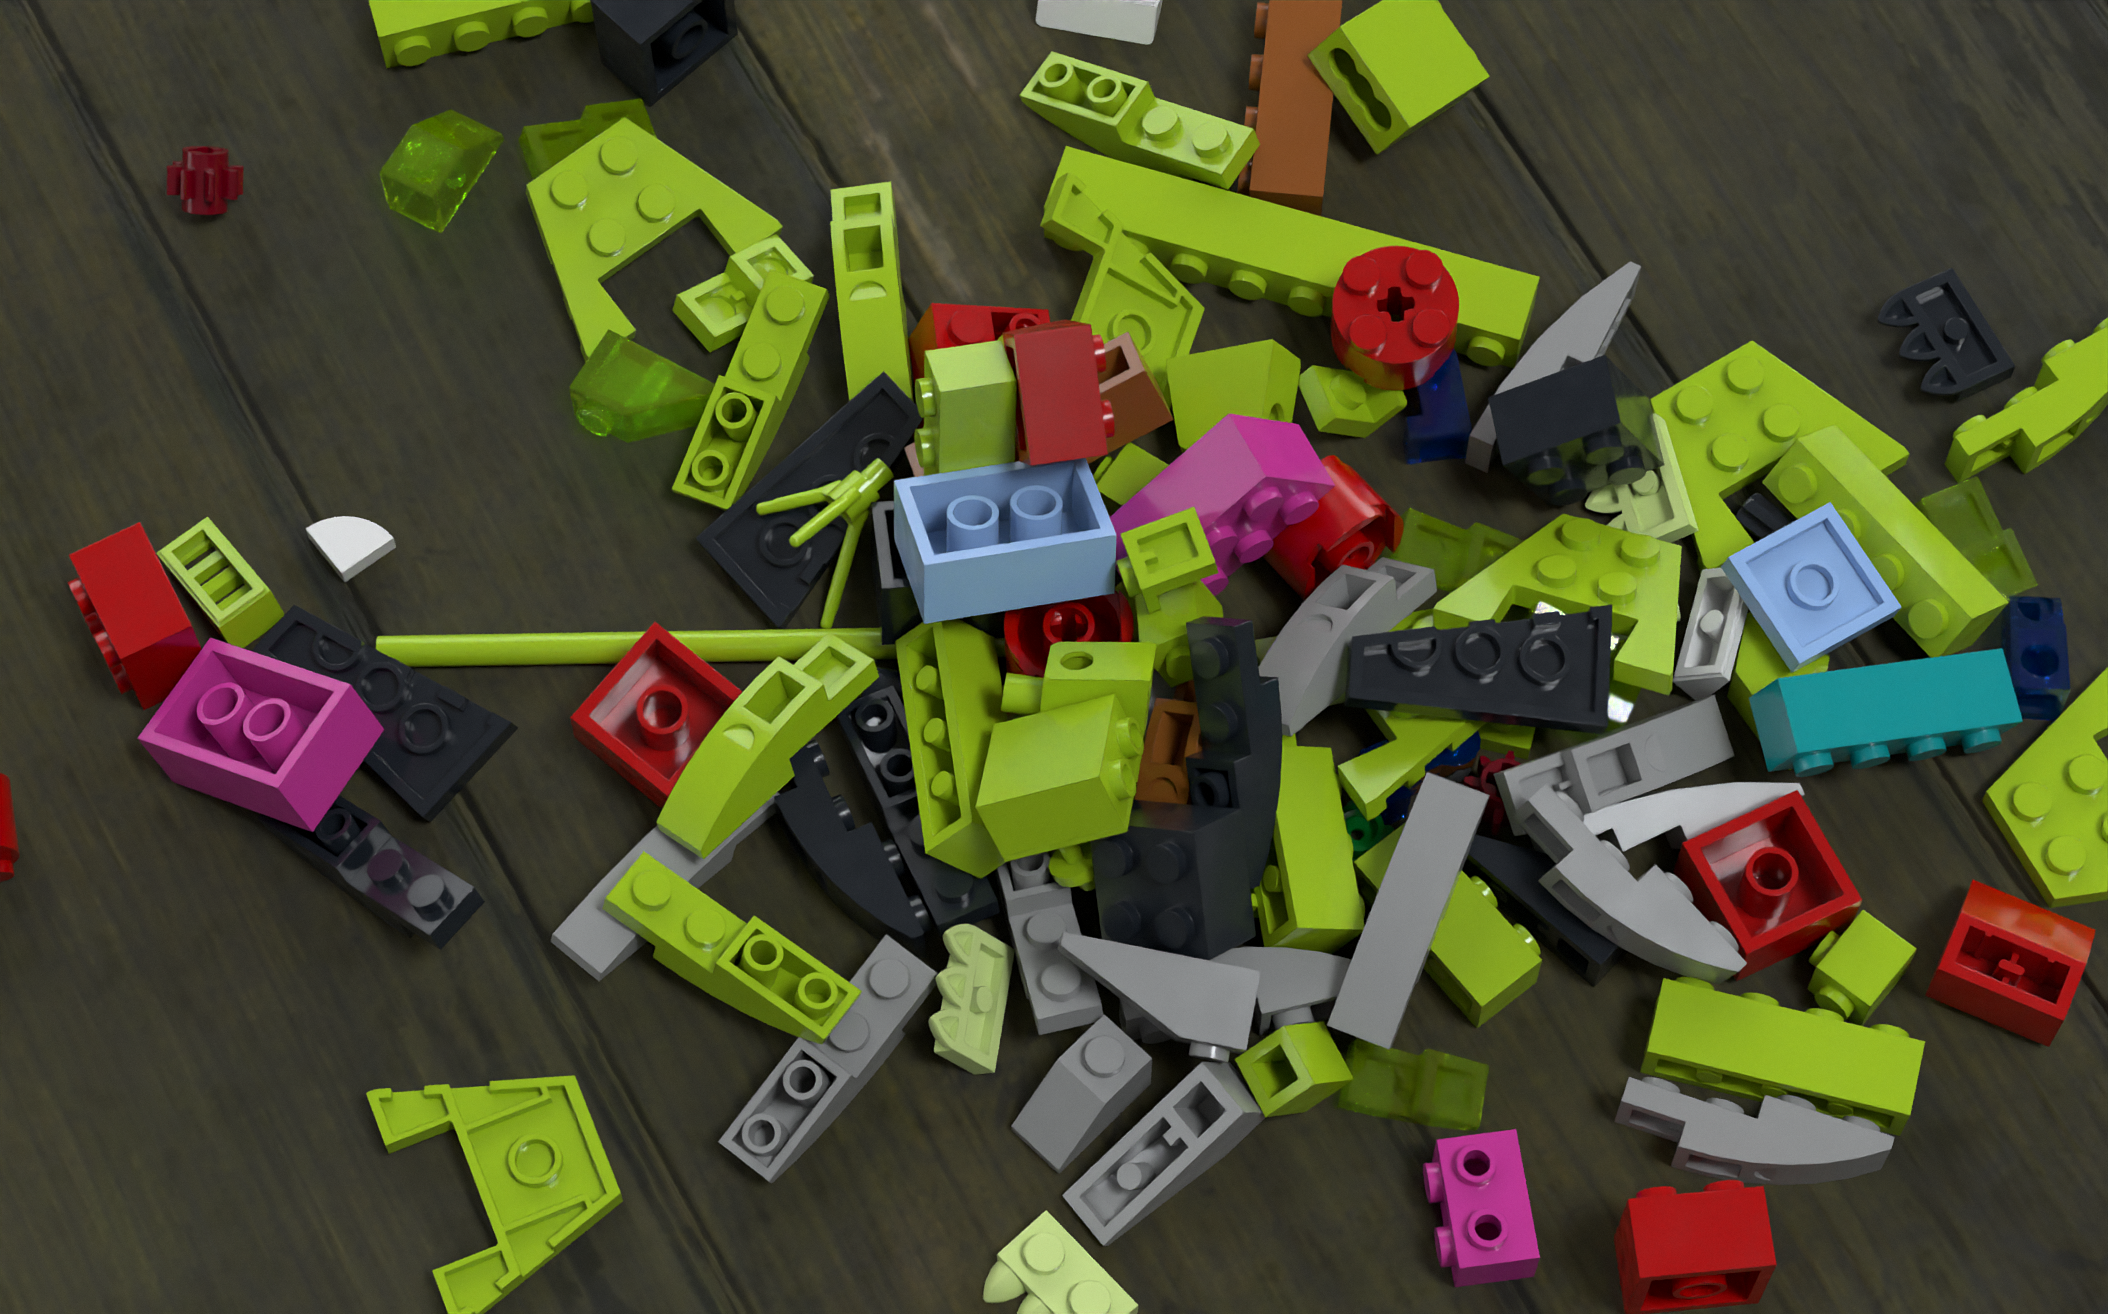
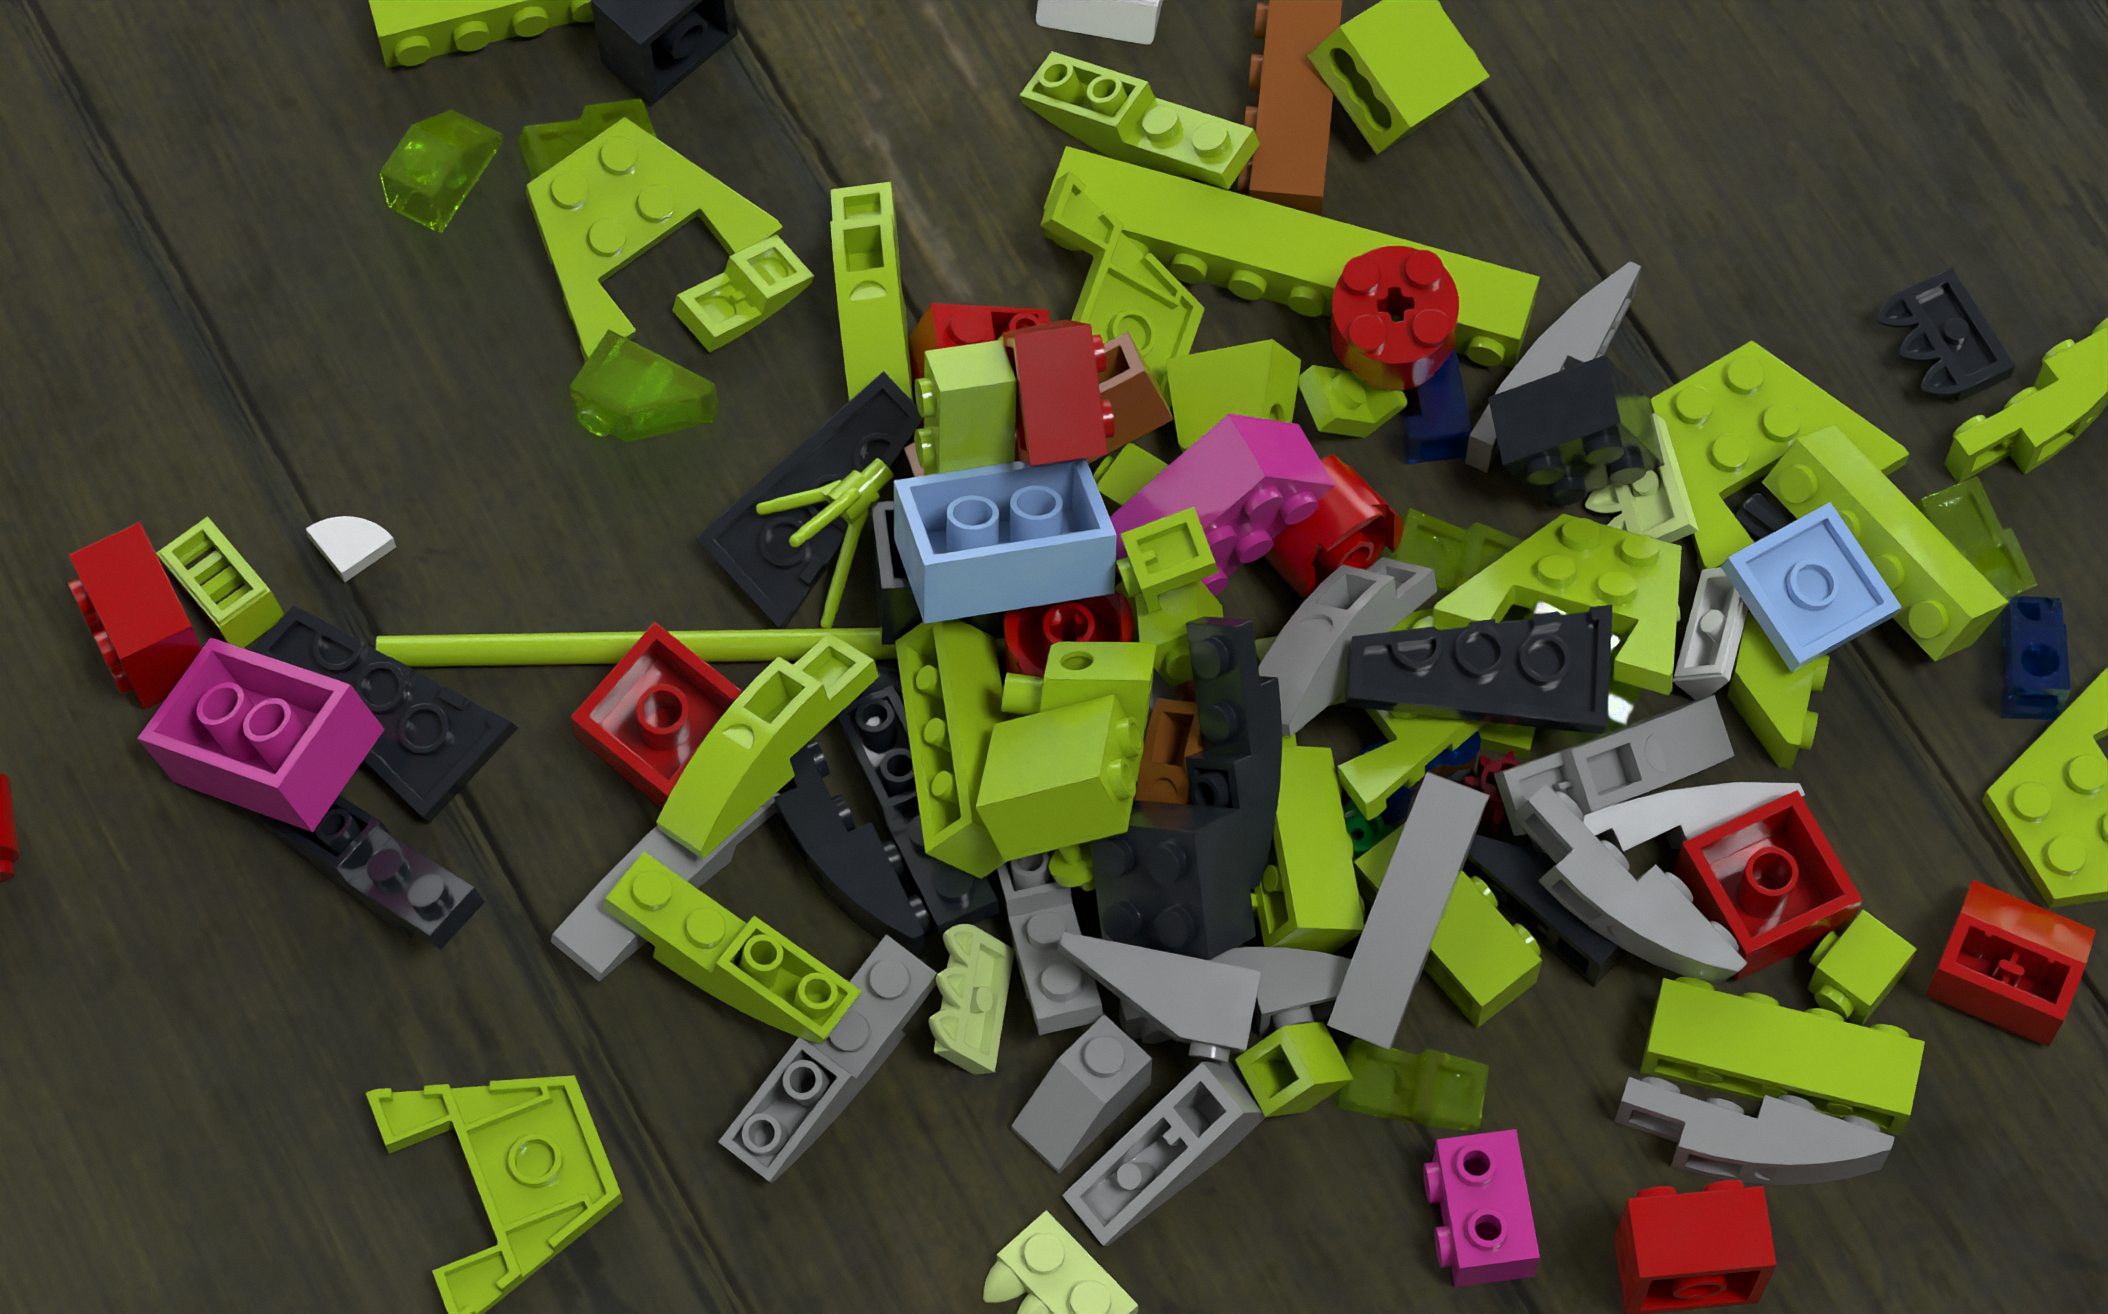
dark red gear [166,146,244,215] -> none
lime slope [672,269,830,511] -> none
teal brick [1749,648,2023,777] -> none

